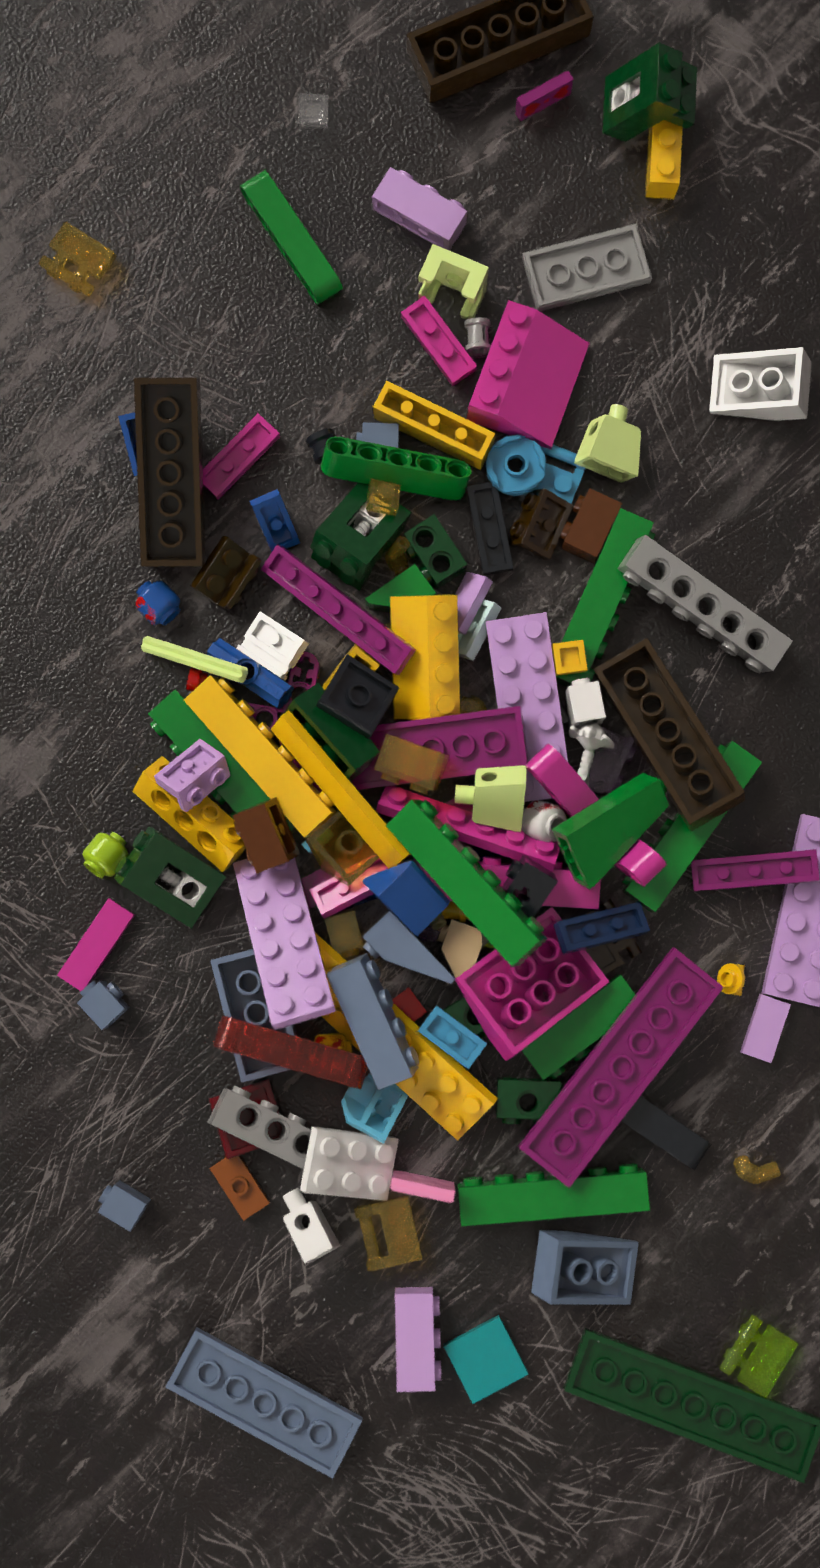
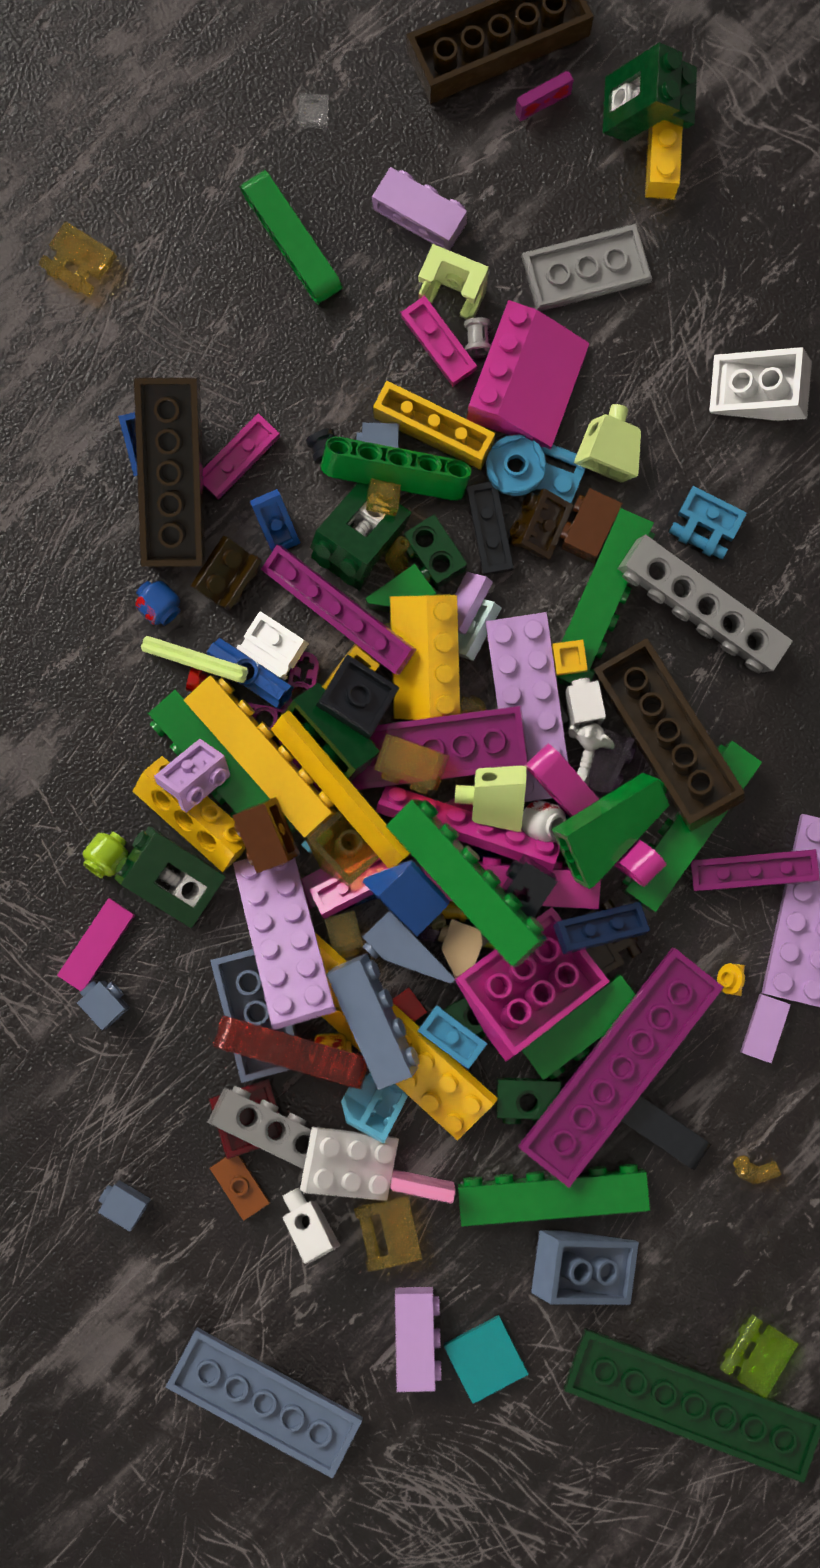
none -> dark azure plate [669,486,747,560]

